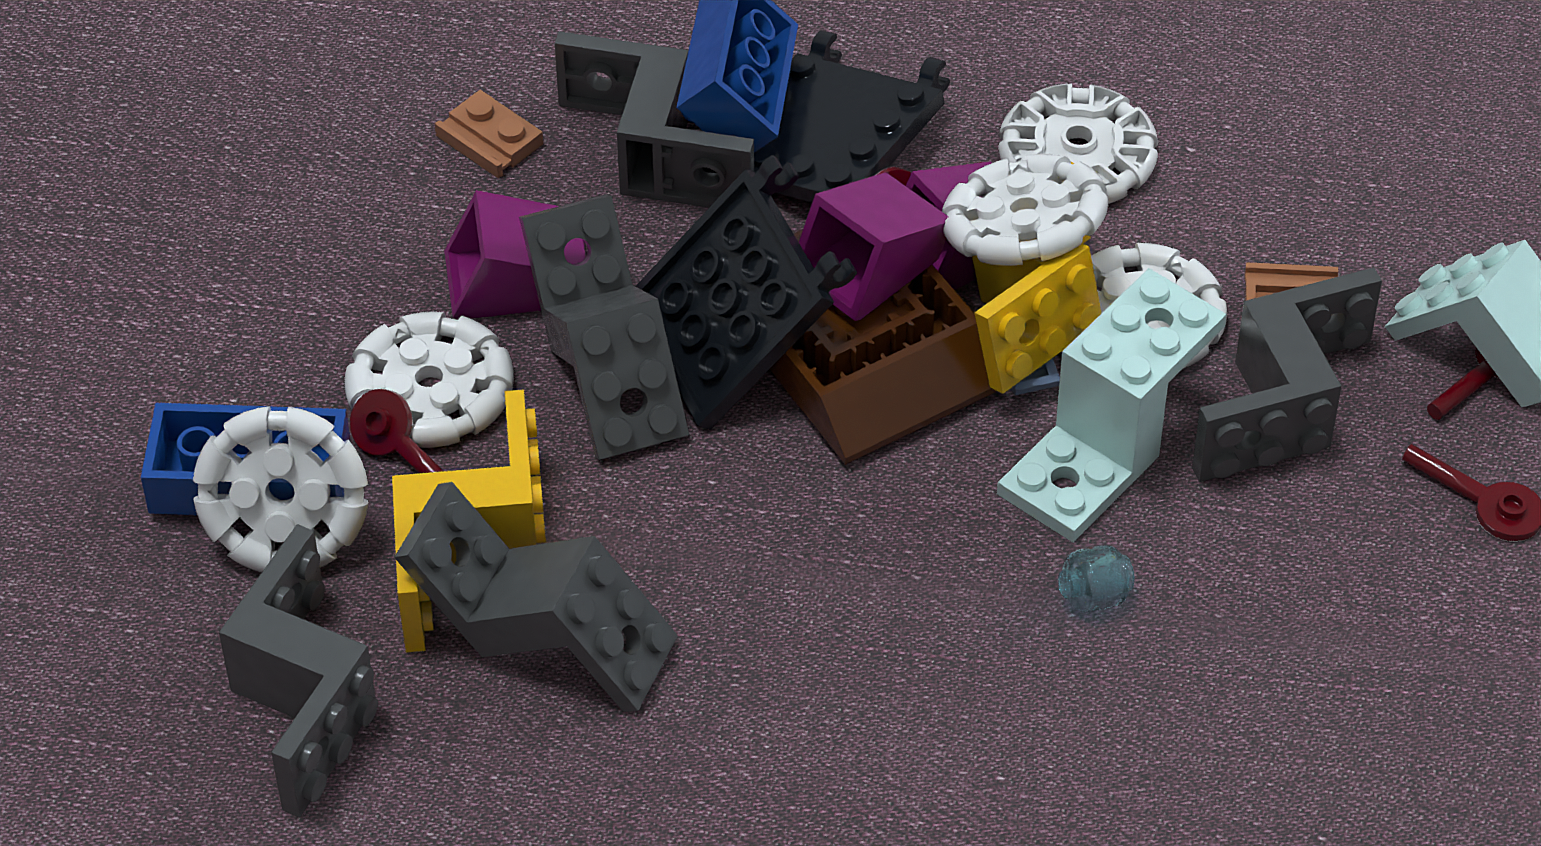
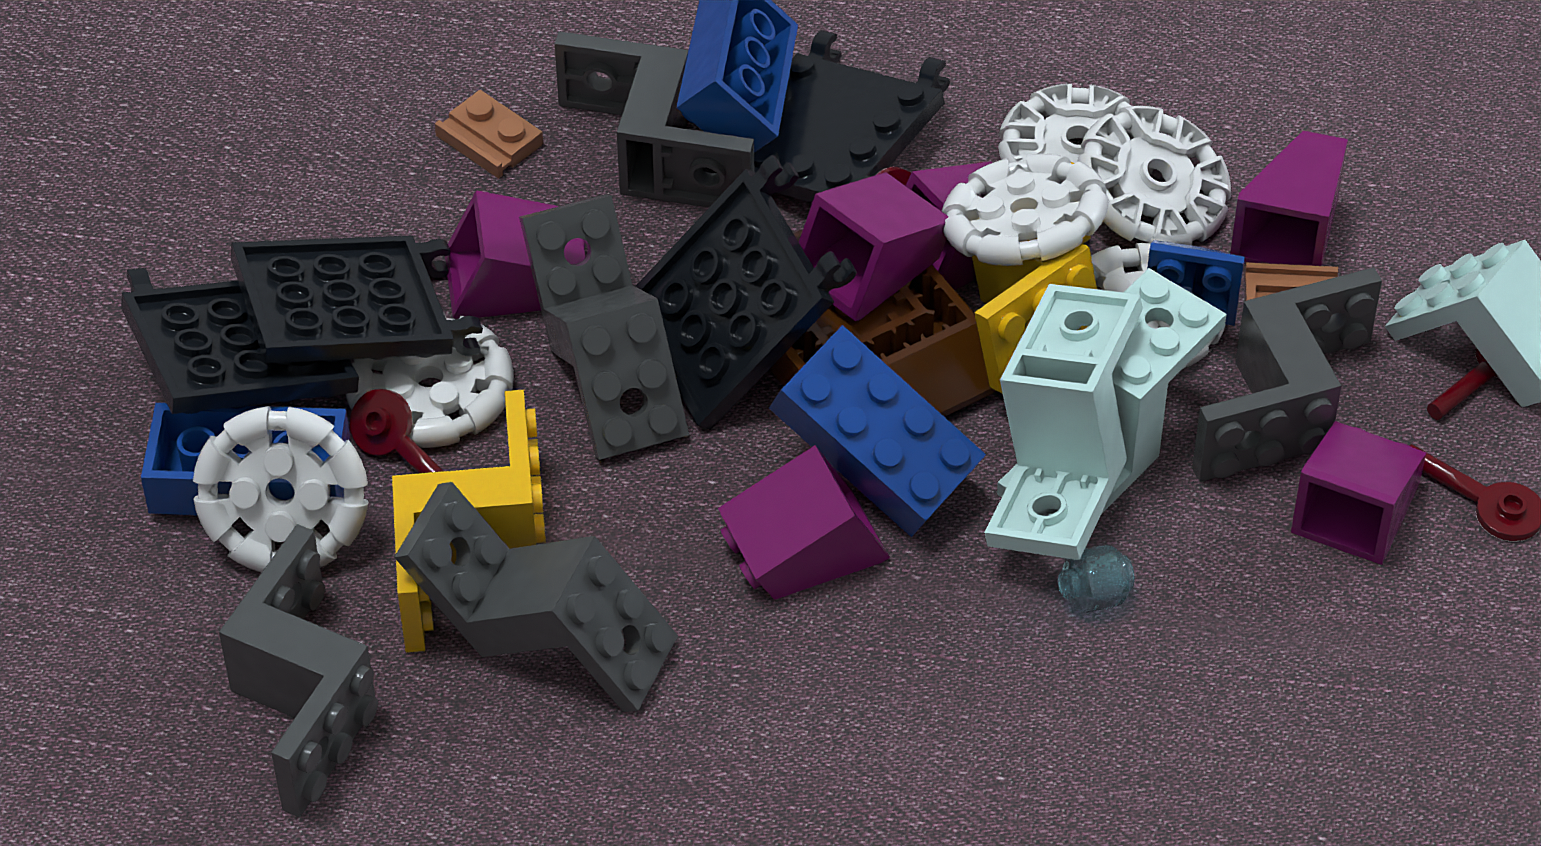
none -> black plate [121,268,359,414]
none -> black plate [230,235,483,365]
none -> magenta slope [718,445,890,600]
none -> blue brick [769,325,986,537]
none -> light aqua bracket [984,284,1143,560]
none -> white plate [1078,106,1231,245]
none -> blue slope [1147,240,1245,326]
none -> magenta slope [1230,131,1348,266]
none -> magenta slope [1291,421,1426,565]

